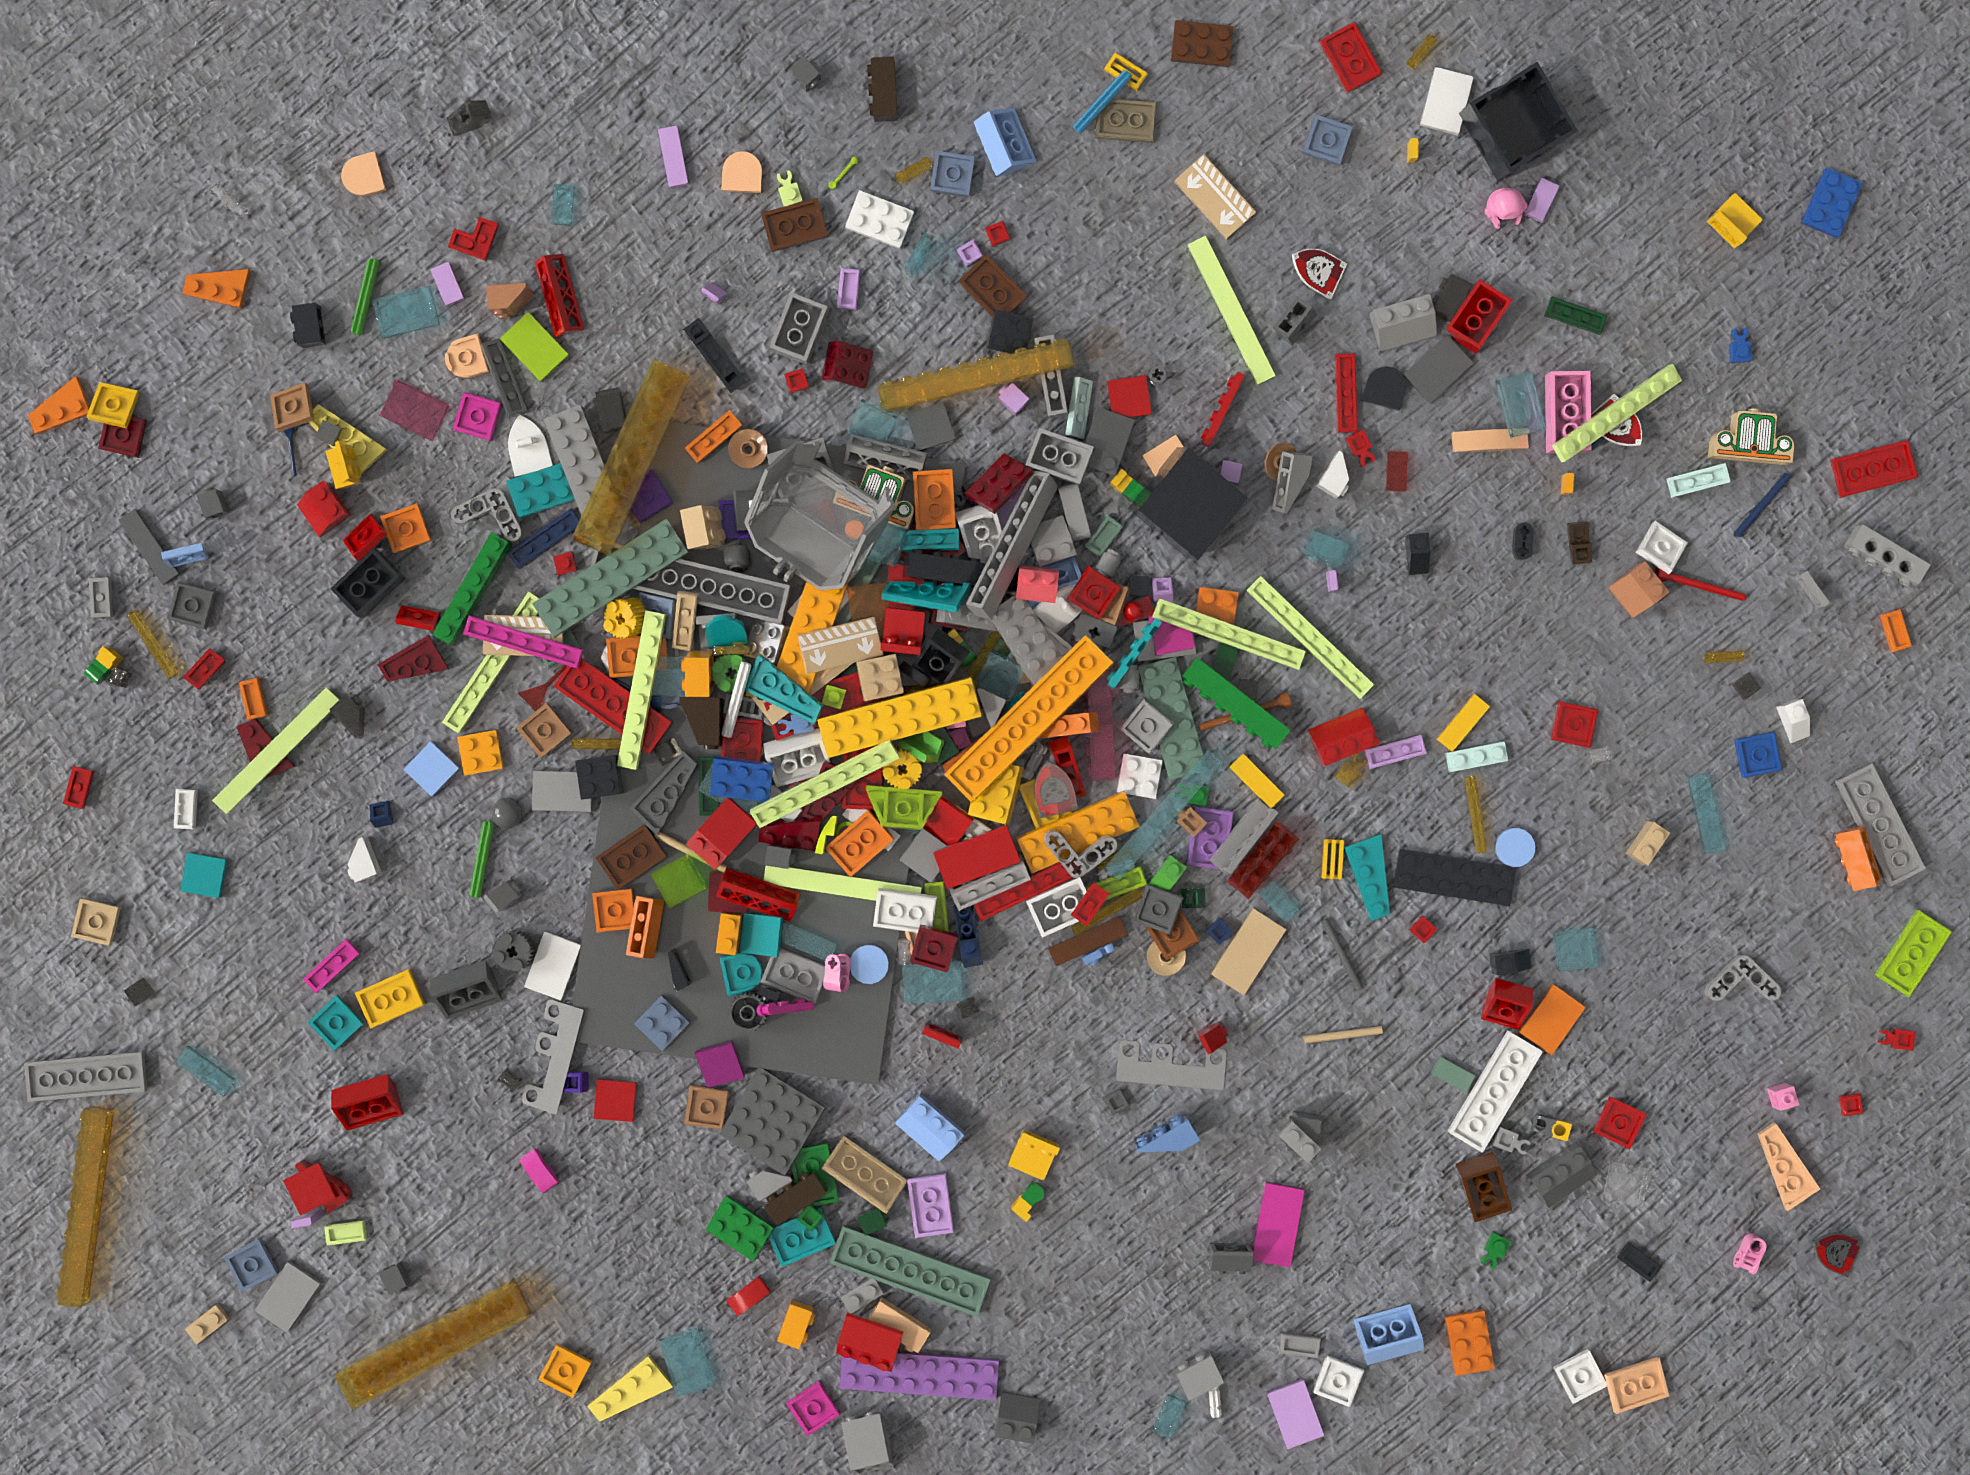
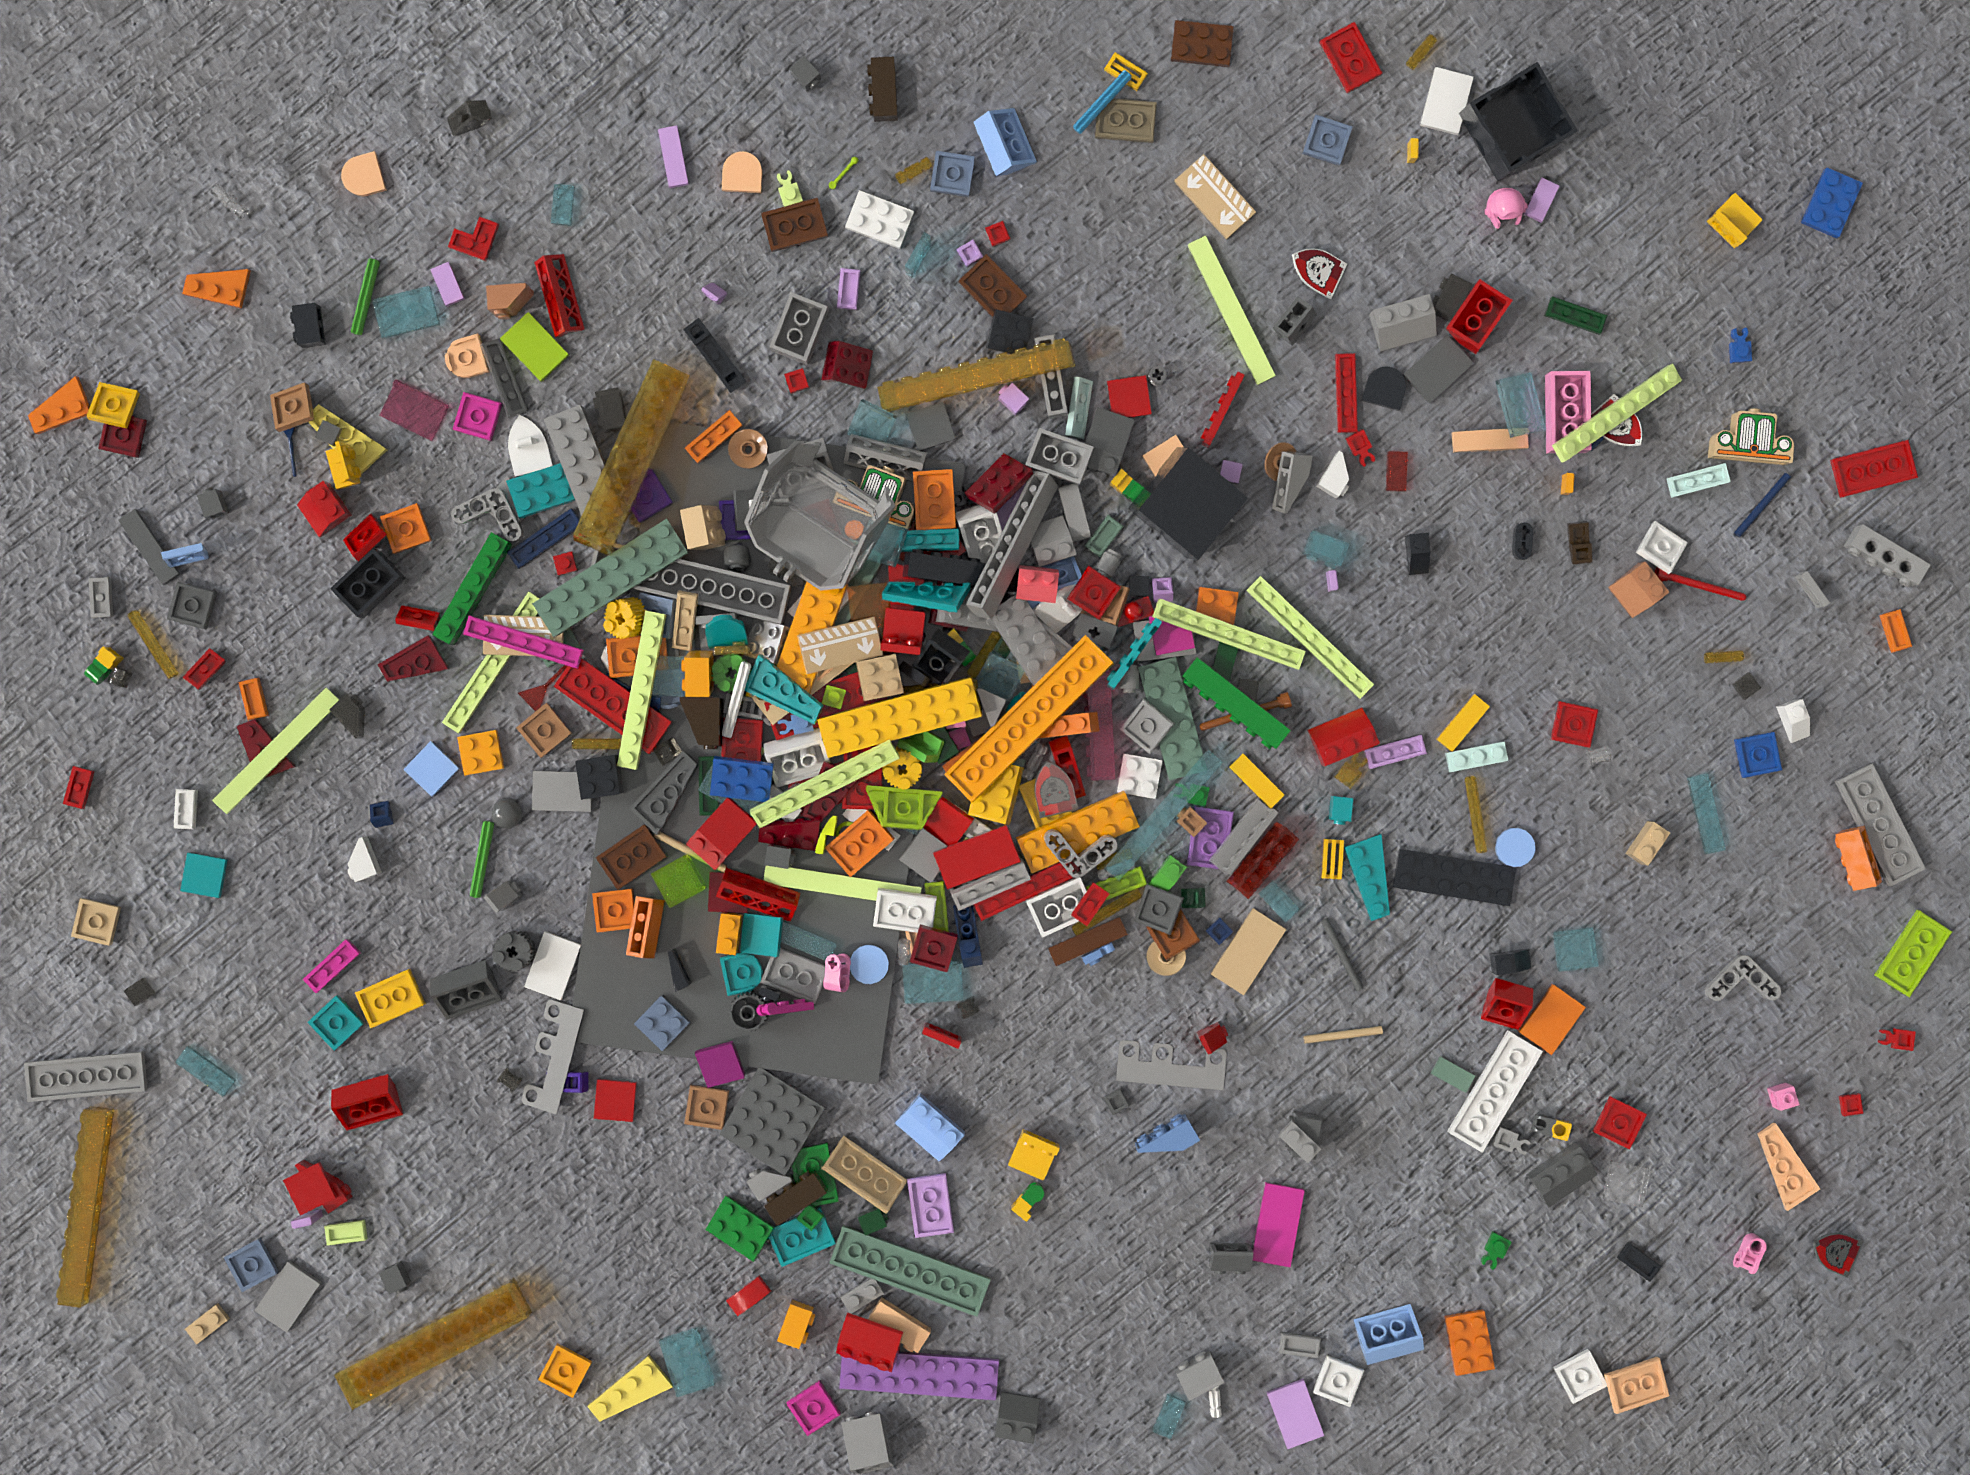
dark pink slope [519,1149,559,1193] -> none
red plate [1409,916,1437,943] -> none
reddish brown slope [1455,1152,1512,1222] -> none
none -> teal brick [1329,796,1353,825]

